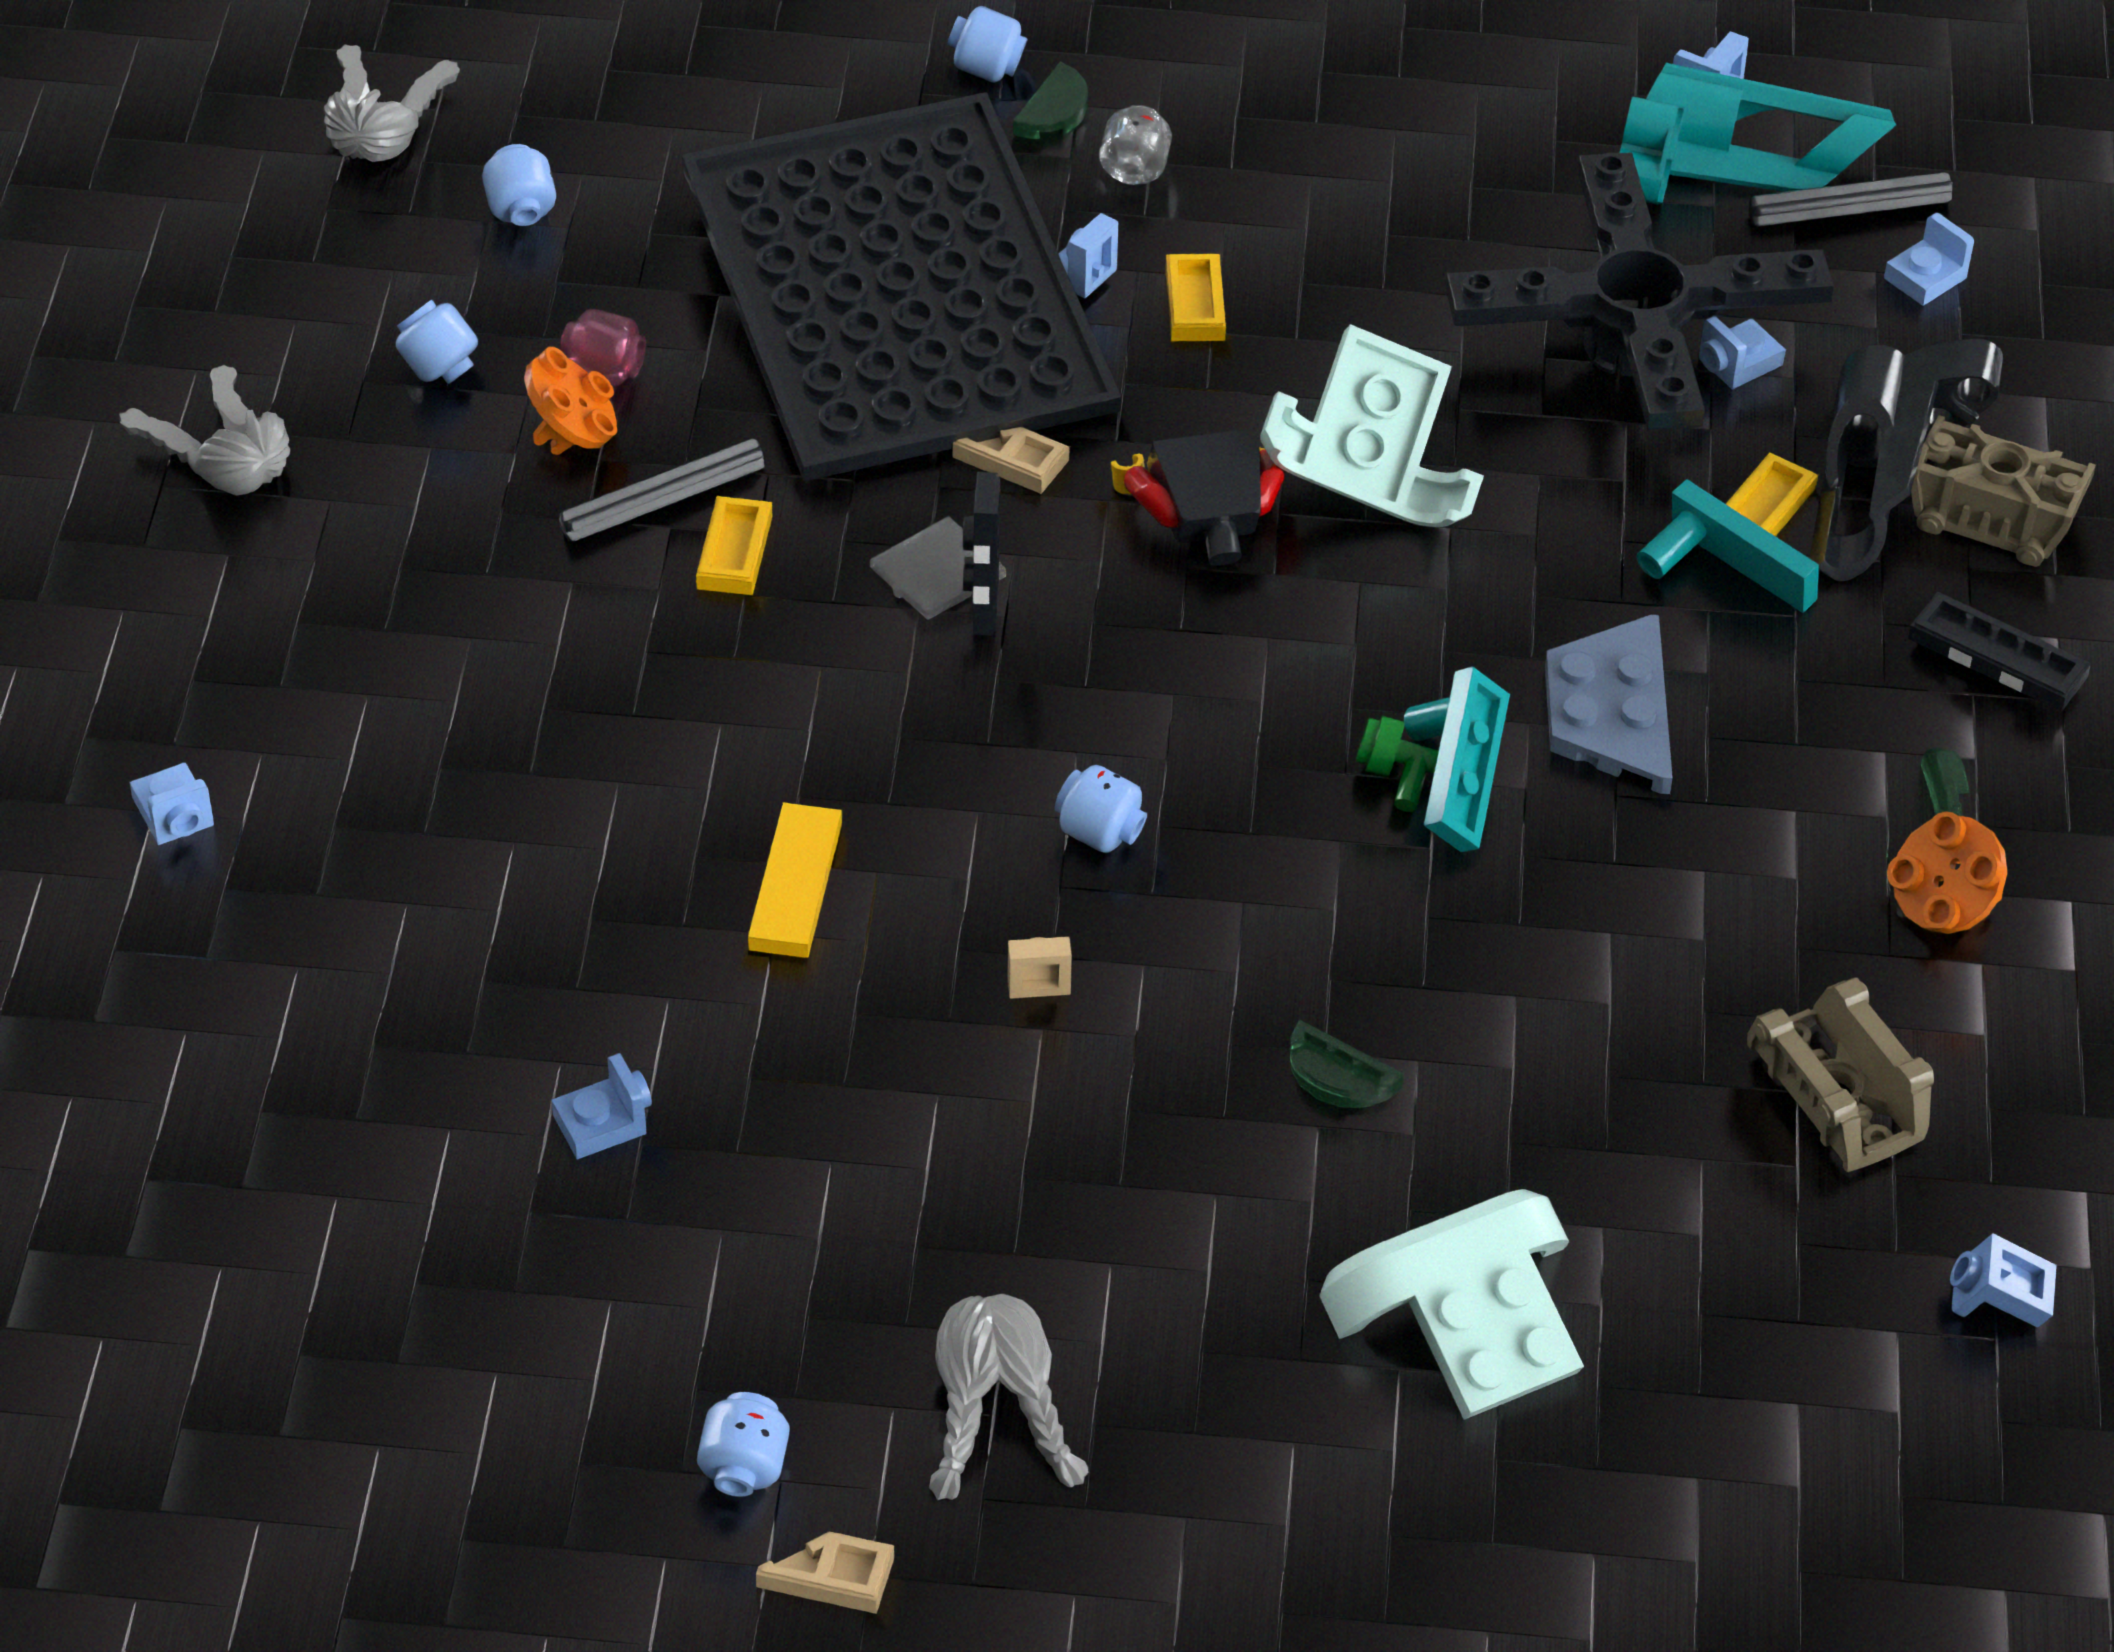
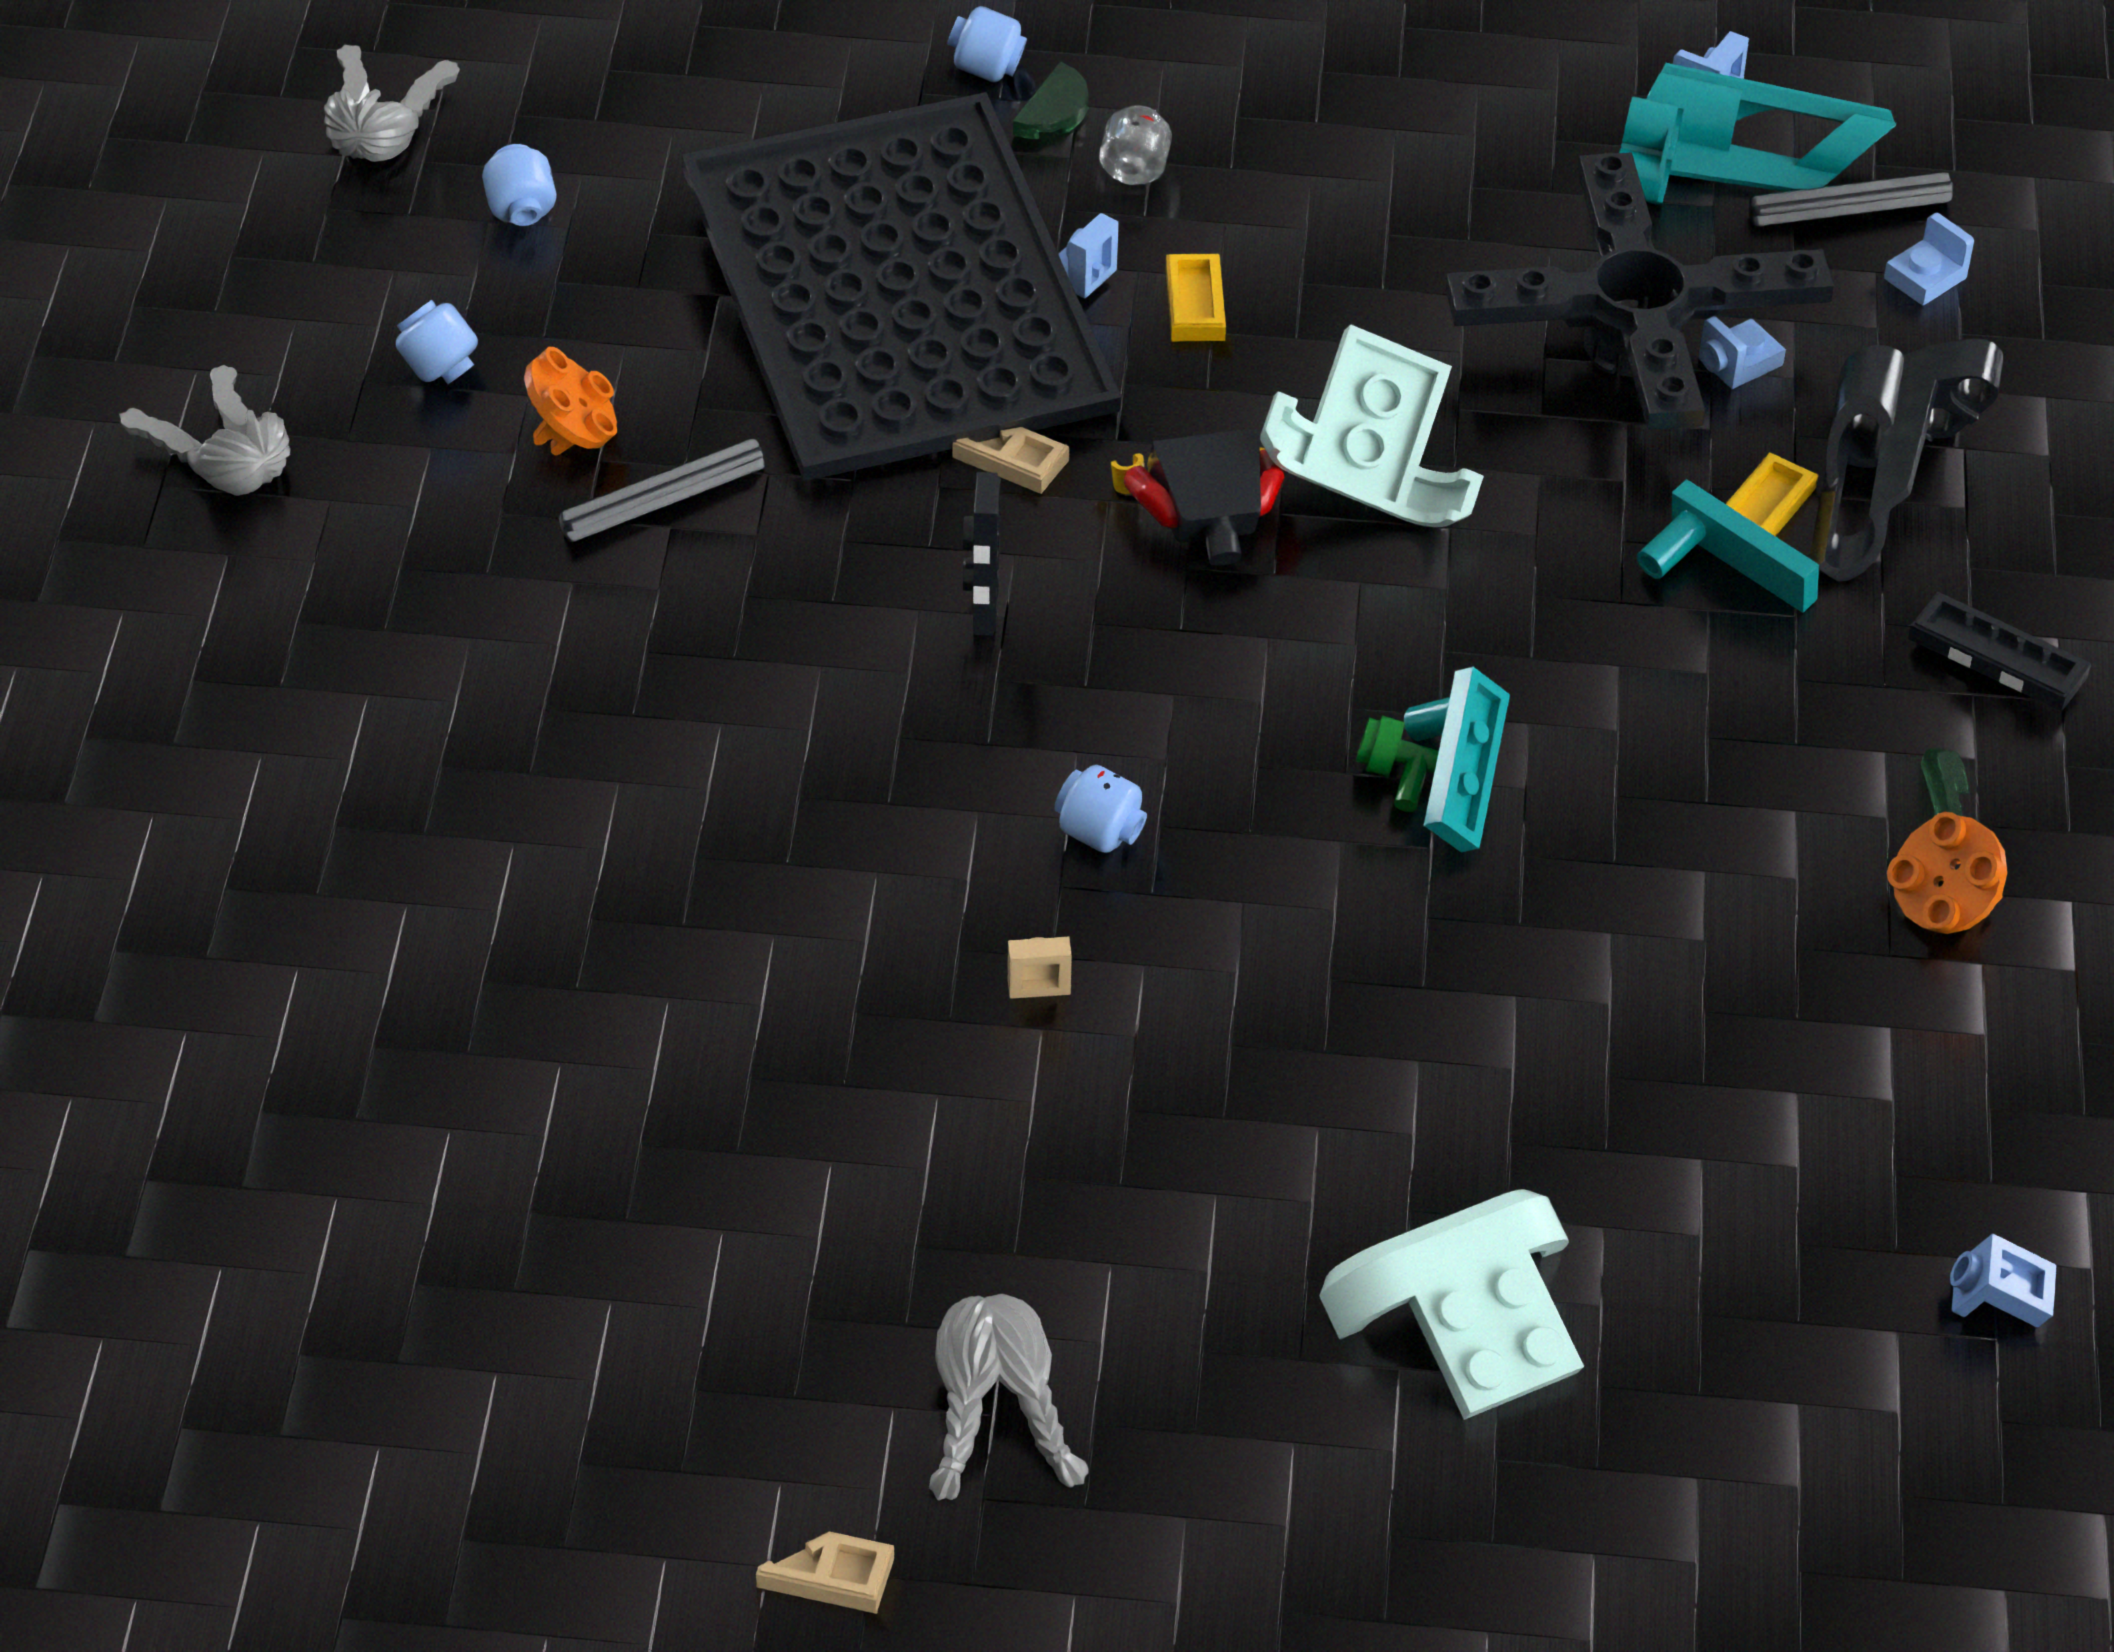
light blue bracket [130,763,214,845] -> none
medium blue bracket [551,1053,652,1160] -> none
clear pink head [560,309,646,386] -> none
yellow tile [696,496,773,596] -> none
light blue head [697,1392,790,1497] -> none
yellow tile [748,803,842,958] -> none
clear piece [870,516,1006,620] -> none
clear green tile [1290,1020,1404,1108] -> none
sand blue wing [1545,615,1673,794] -> none
dark tan piece [1747,977,1934,1172] -> none
dark tan piece [1911,415,2096,567] -> none

